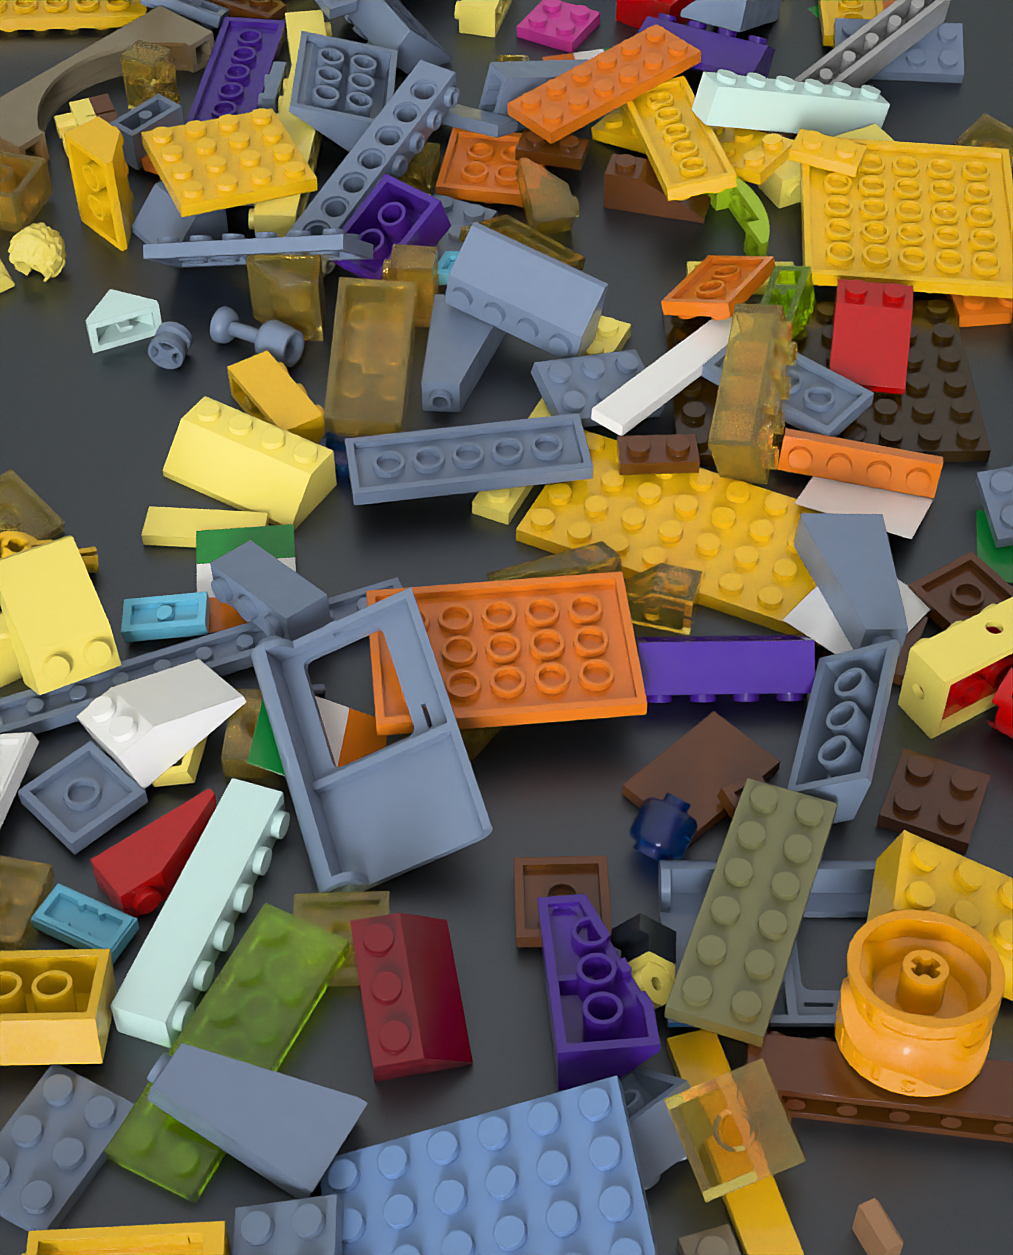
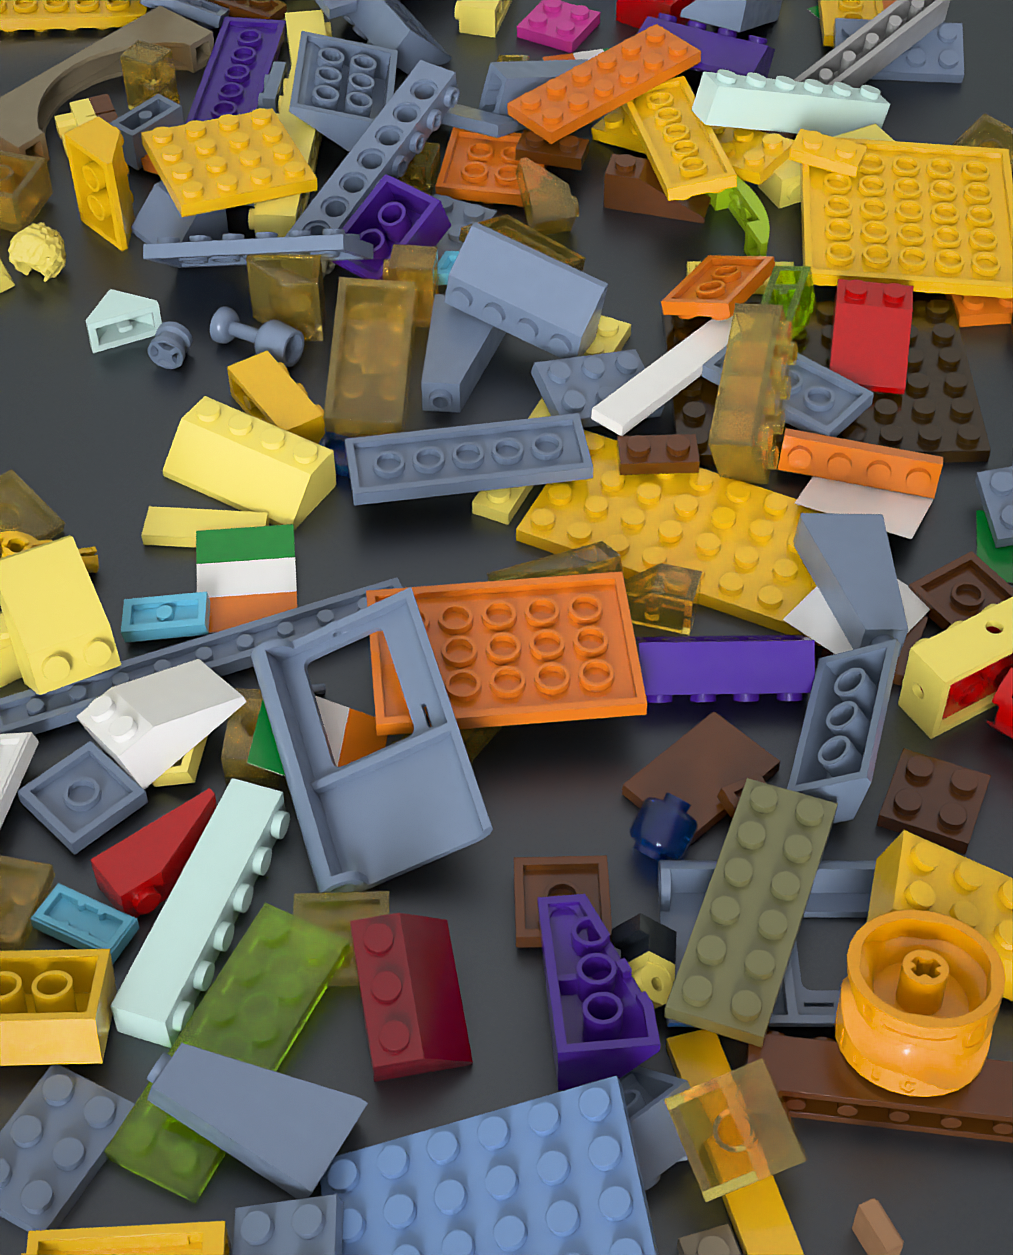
sand blue brick [210,540,332,641] -> none

